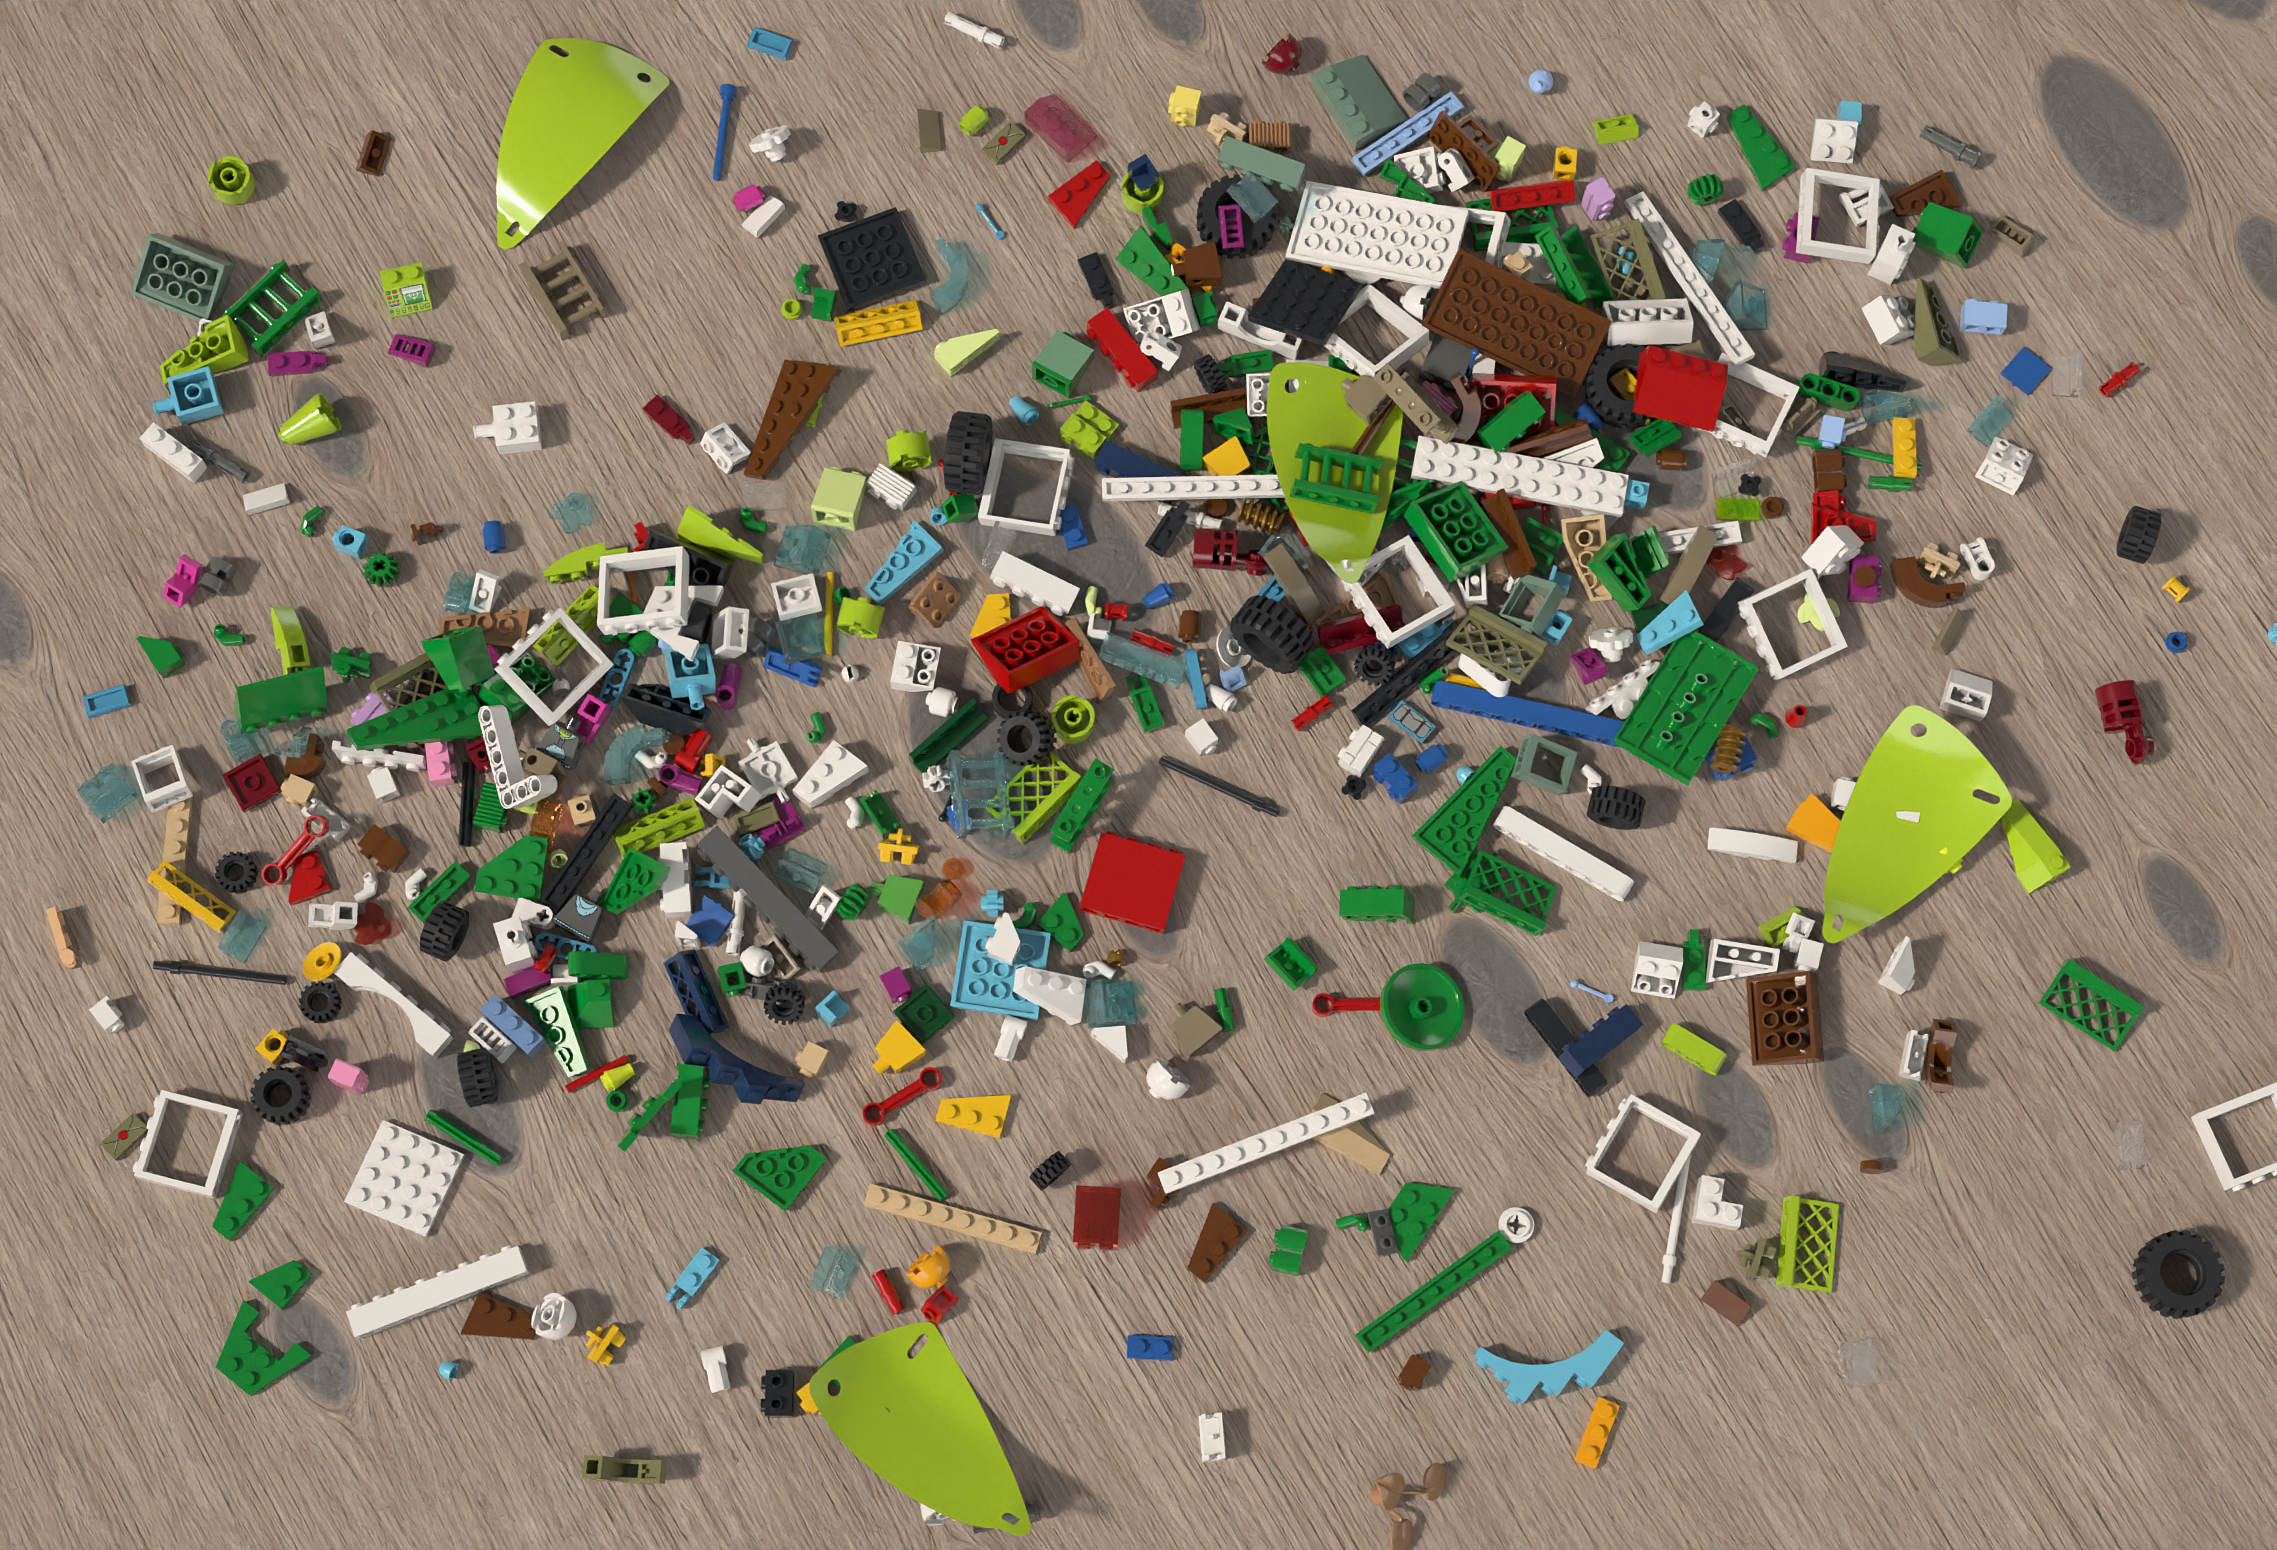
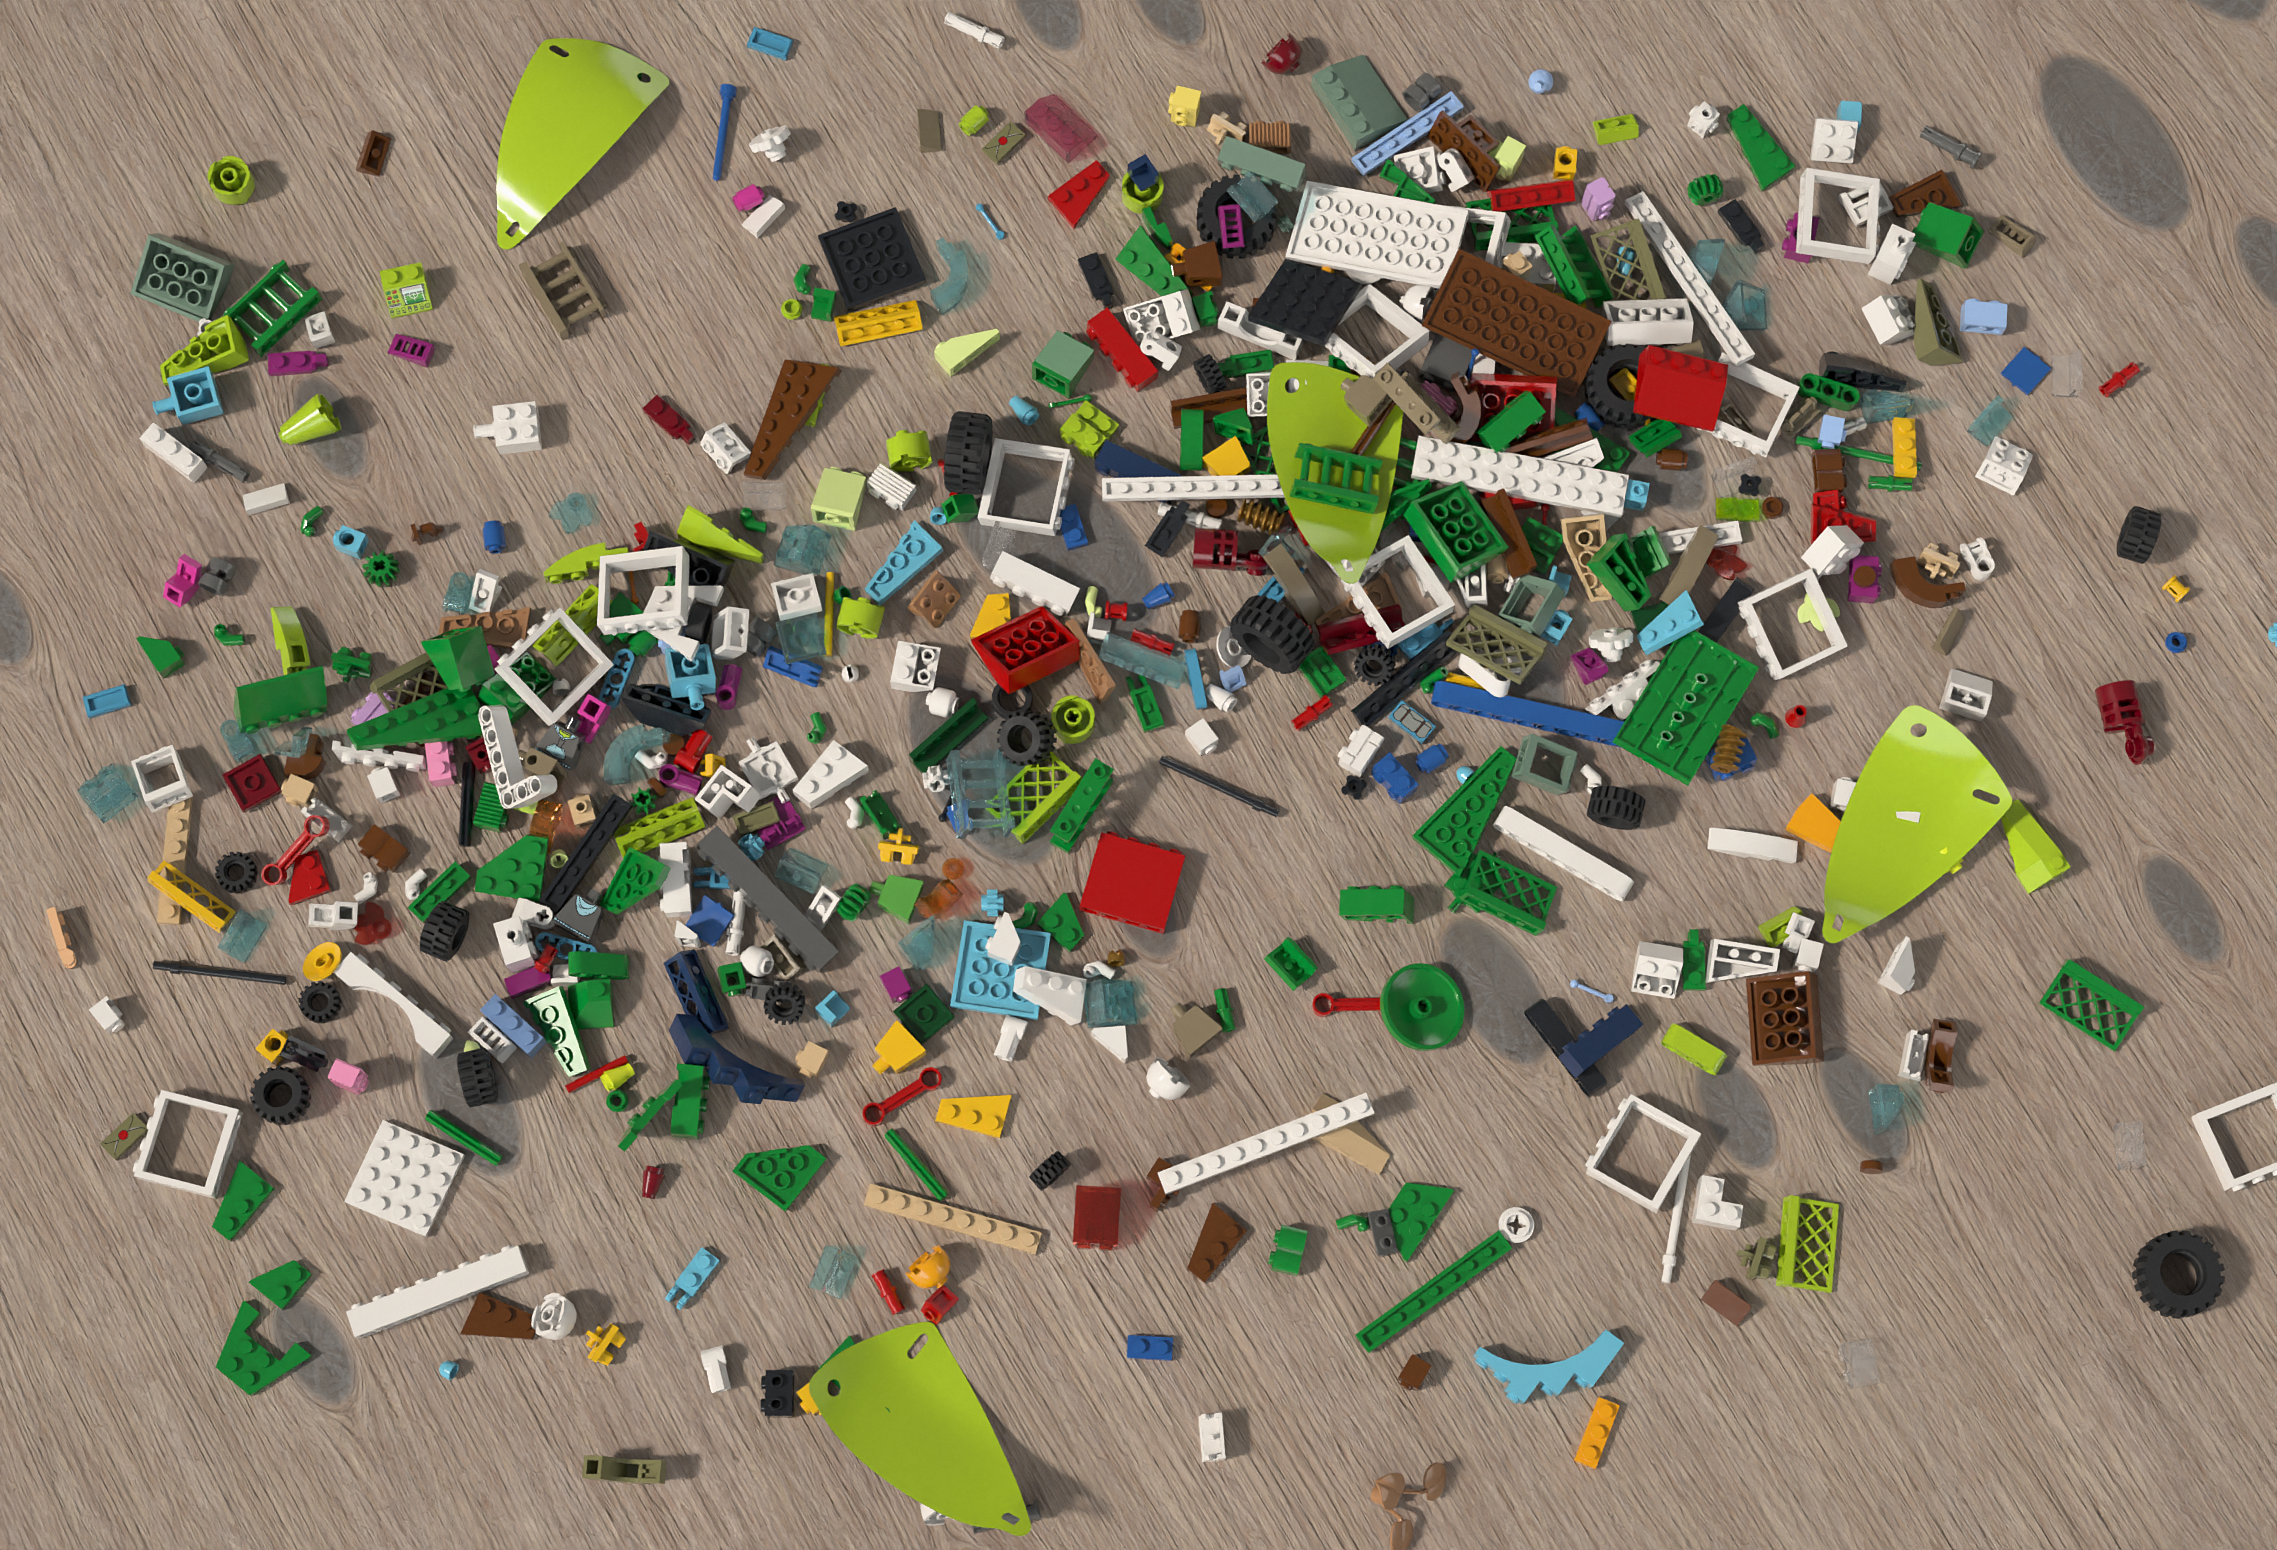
none -> dark red cone [642,1165,665,1199]

